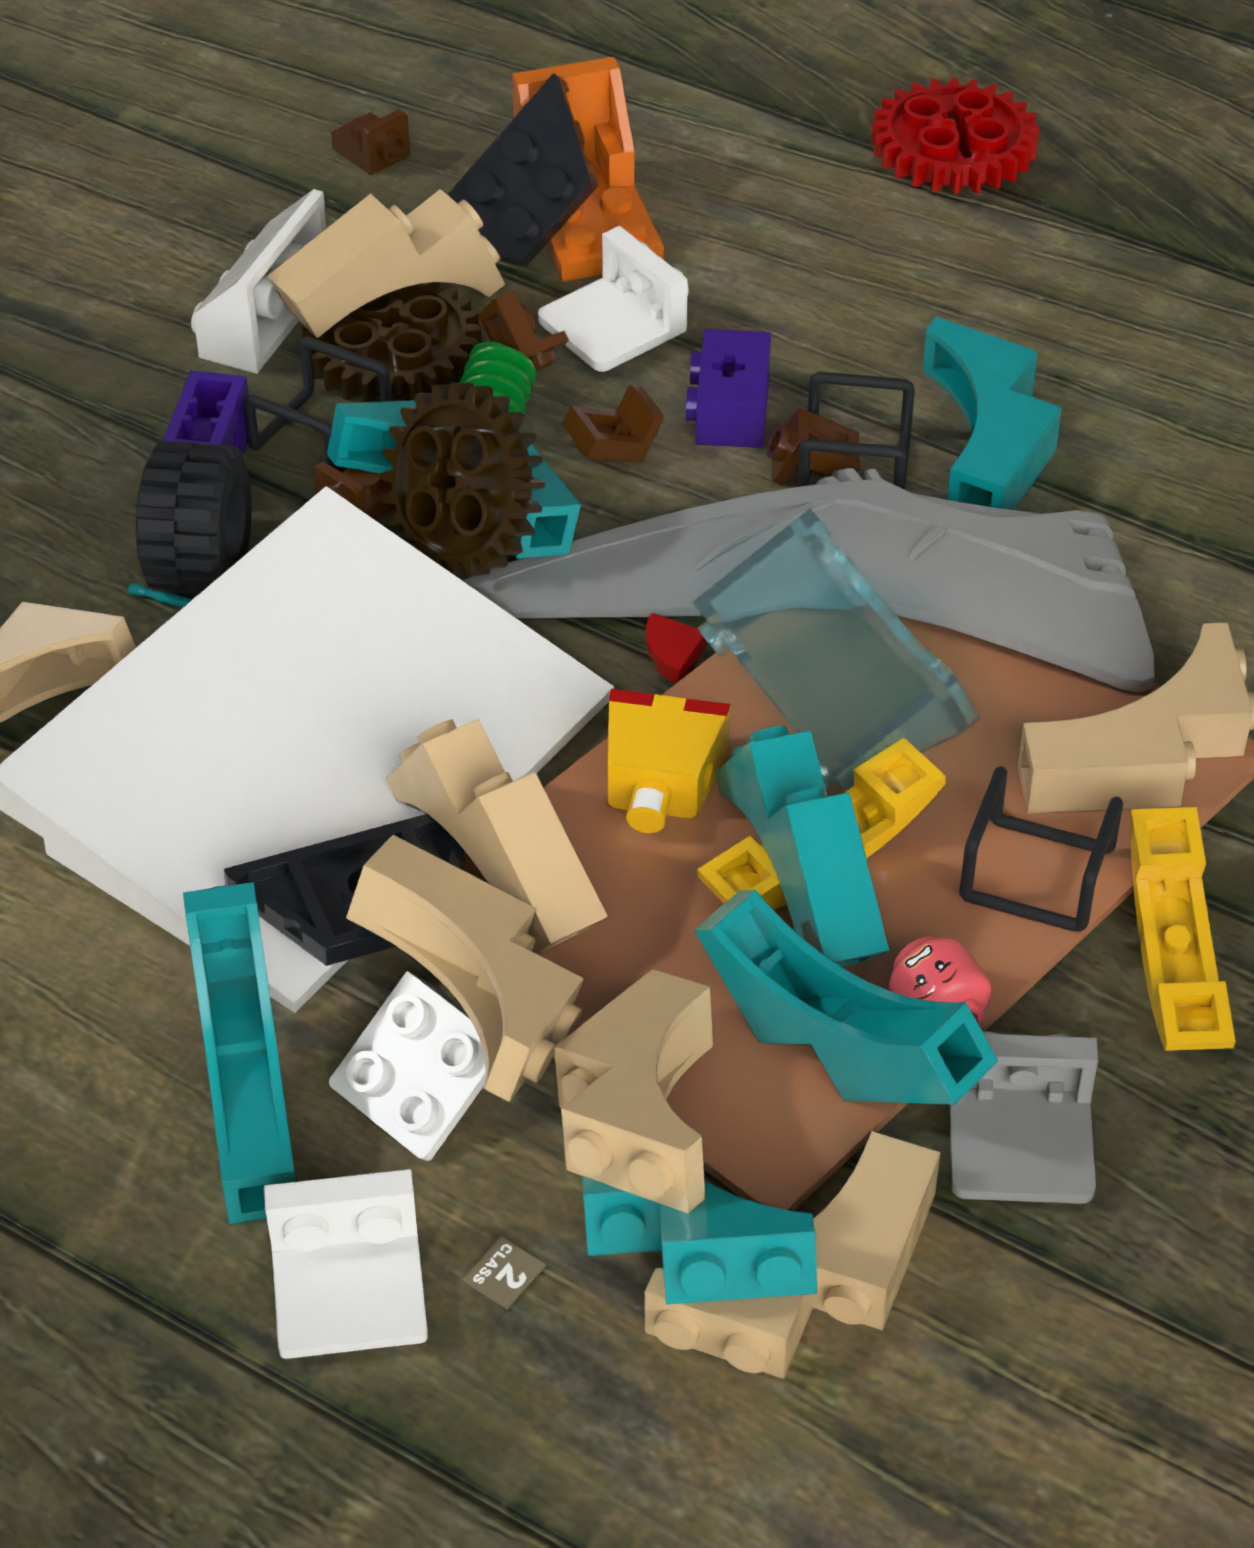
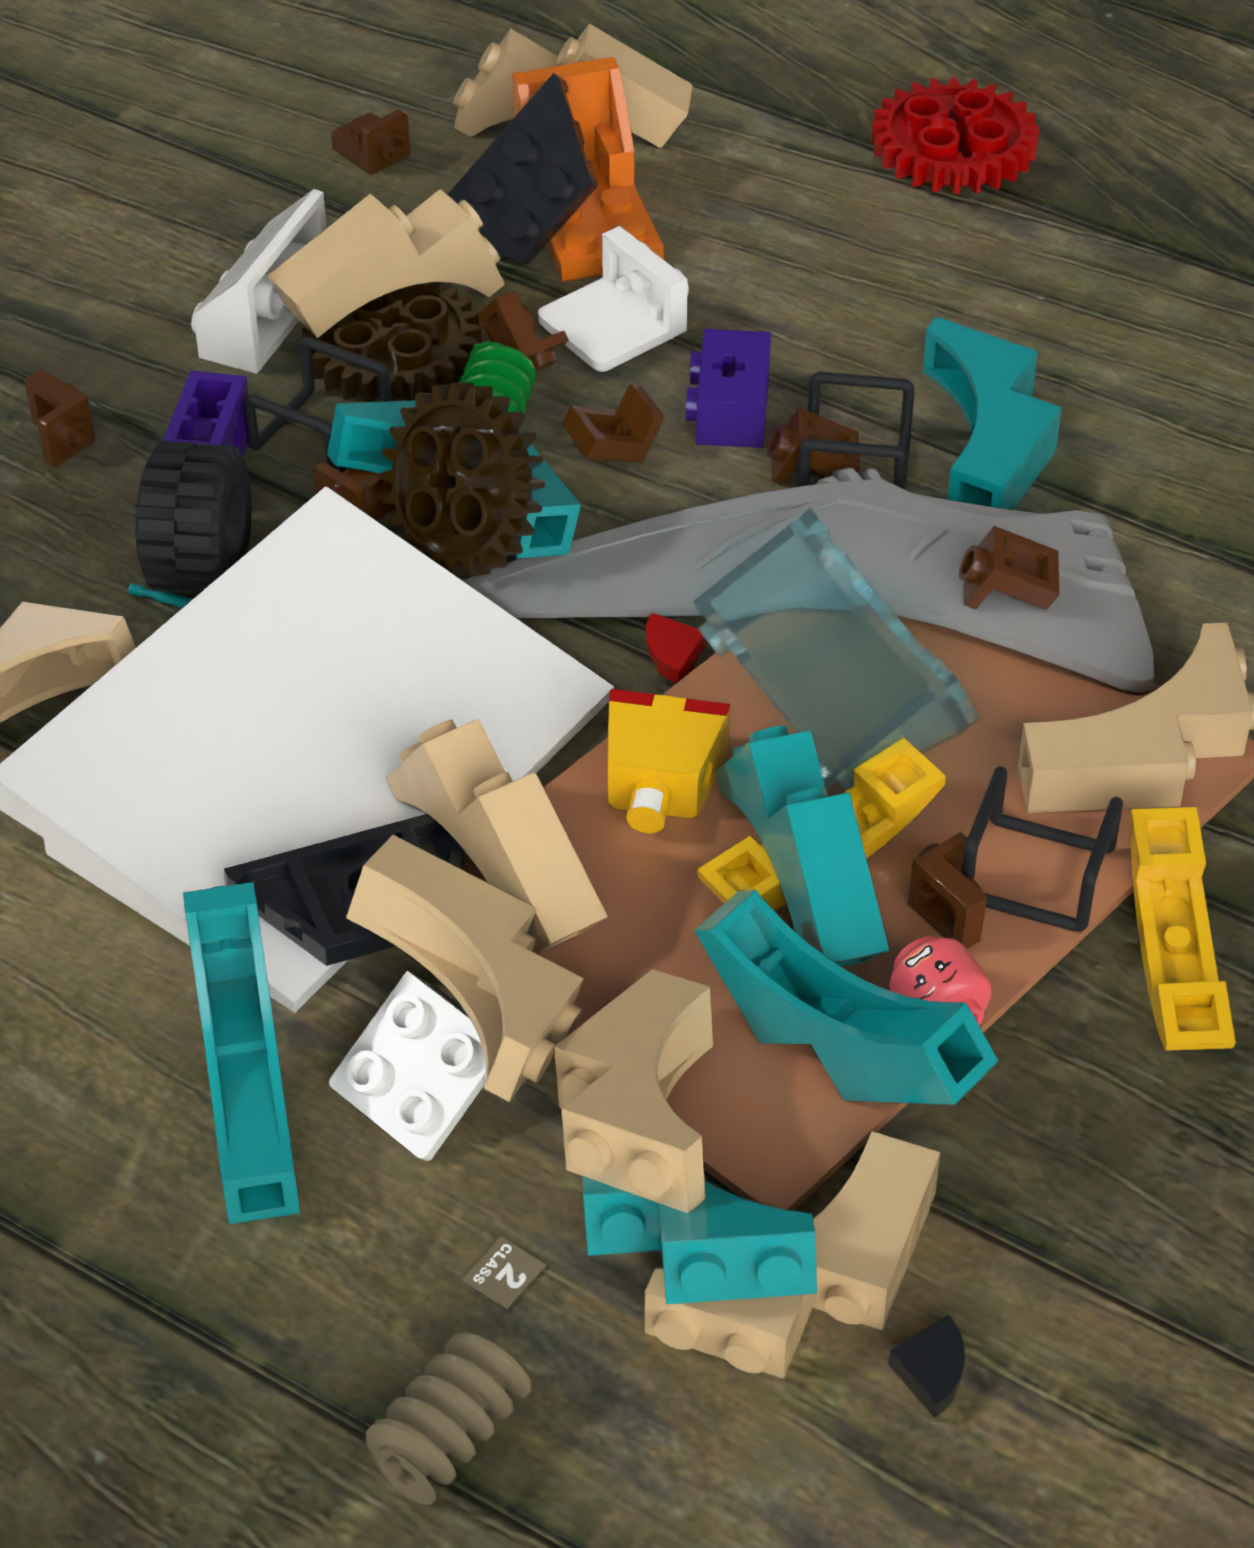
white bracket [264,1169,428,1359] -> none
light grey bracket [949,1031,1098,1204] -> none
none -> reddish brown bracket [24,369,95,467]
none -> dark tan piece [366,1332,531,1505]
none -> tan arch [453,23,693,149]
none -> black tile [888,1314,965,1418]
none -> reddish brown bracket [908,832,987,949]
none -> reddish brown bracket [959,526,1059,610]

